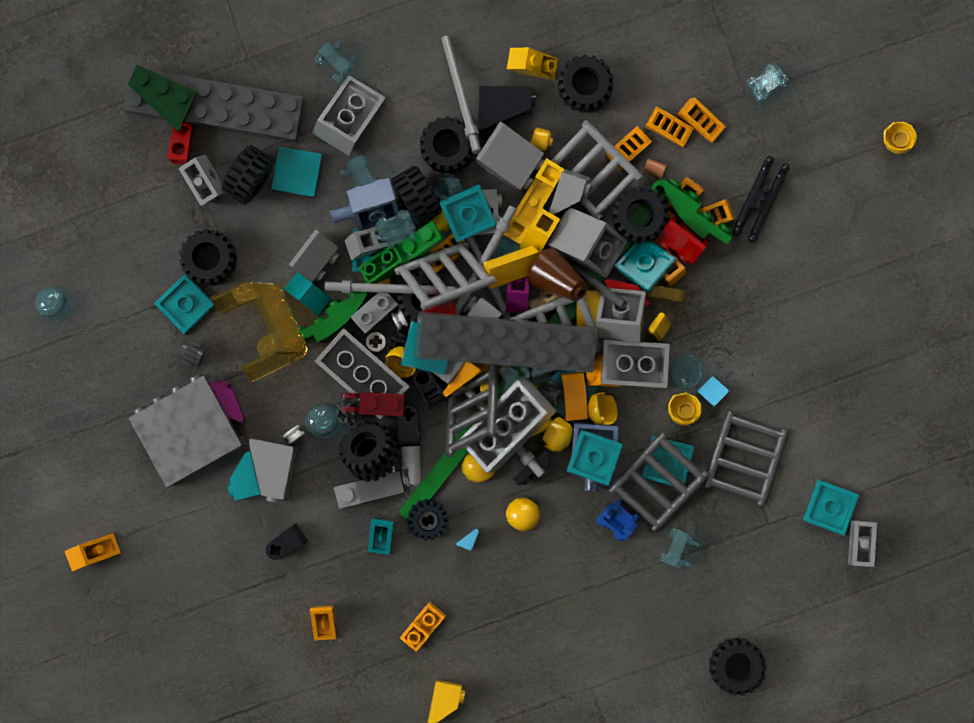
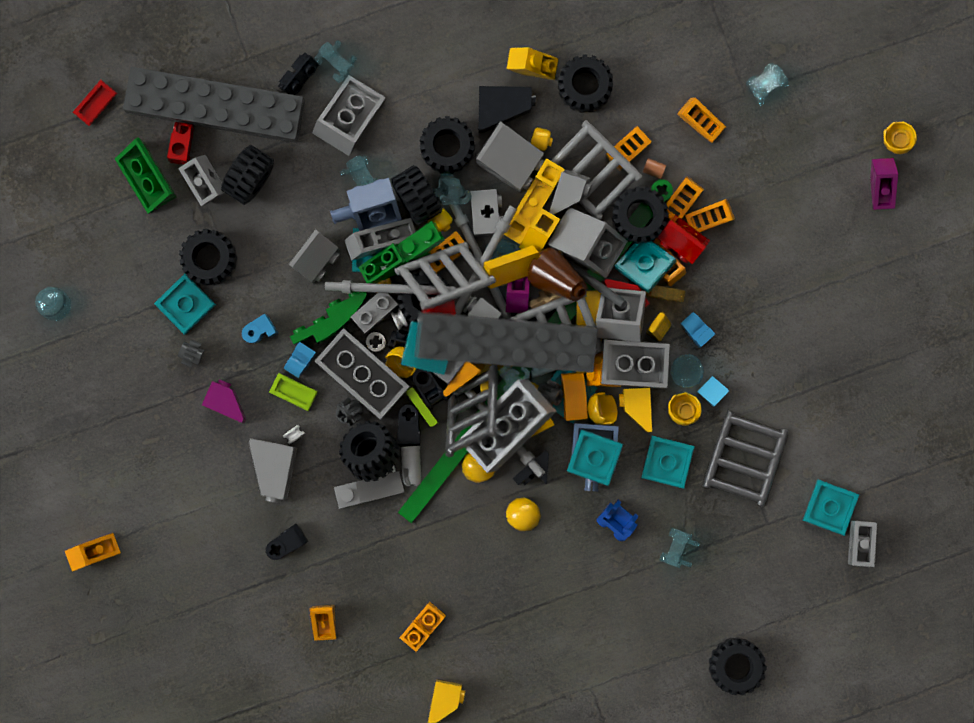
dark green wing [128,65,198,133] -> none
flat silver panel [129,374,246,487] -> none
clear yellow windscreen [210,282,308,383] -> none
teal slope [227,452,261,501] -> none
teal tile [271,147,322,198] -> none
teal slope [284,272,331,316] -> none
clear light blue hair [305,404,338,439] -> none
dark red hinge [342,392,405,417] -> none
teal slope [368,518,395,555] -> none
clear light blue piece [376,210,415,249] -> none
black bush [407,499,448,541] -> none
teal tile [439,184,497,243] -> none
light grey bar [441,36,481,154] -> none
medium azure slope [456,529,479,551] -> none
yellow hair [543,417,573,452] -> none
flat silver bar [608,432,710,532] -> none
light orange slope [645,106,694,147] -> none
green slope [662,178,733,244] -> none
black piece [732,156,790,243] -> none
none -> red tile [73,80,118,126]
none -> green slope [115,137,177,214]
none -> dark azure leg [242,314,278,343]
none -> lime tile [269,373,318,411]
none -> black hinge [278,52,319,95]
none -> dark azure leg [284,342,317,378]
none -> lime tile [406,387,438,427]
none -> yellow slope [619,388,652,432]
none -> dark azure leg [680,312,715,348]
none -> magenta slope [870,158,898,210]

